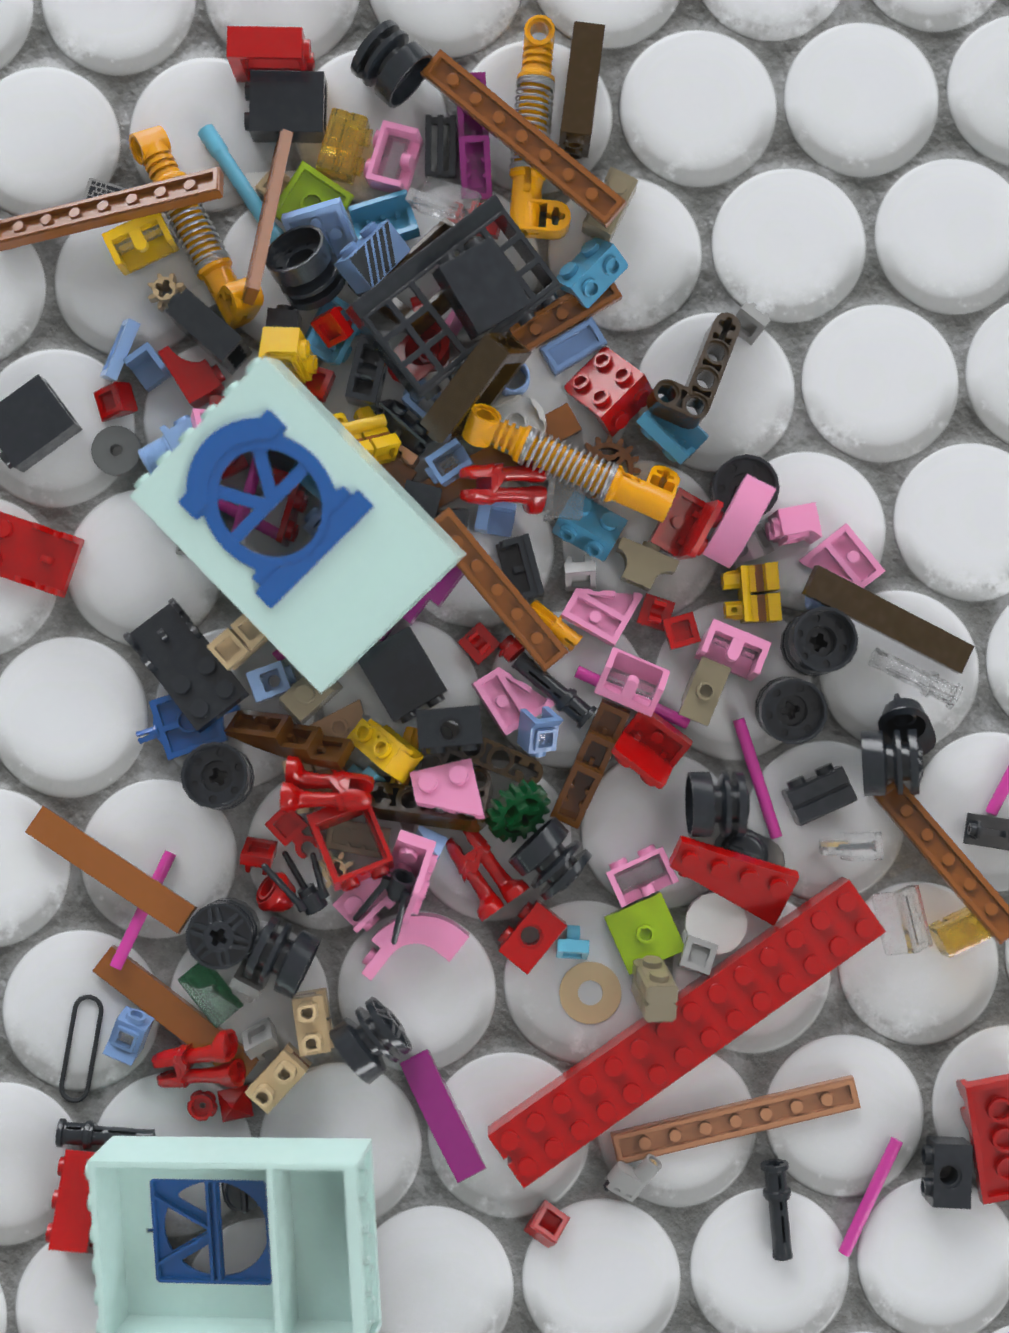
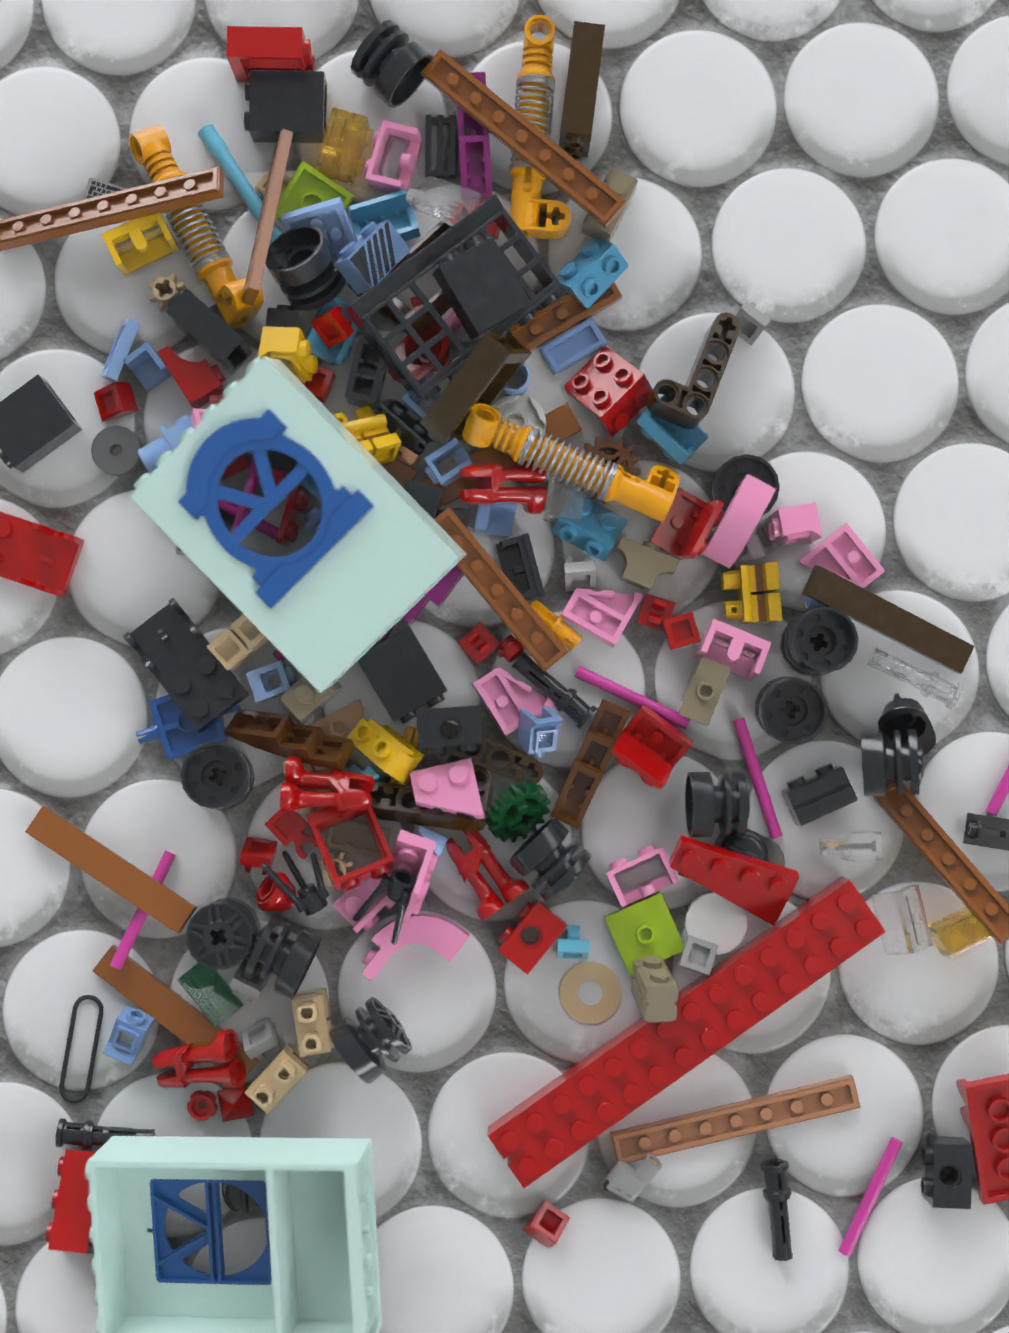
magenta slope [399,1049,487,1183] -> none
bright pink window [594,647,670,717] -> none

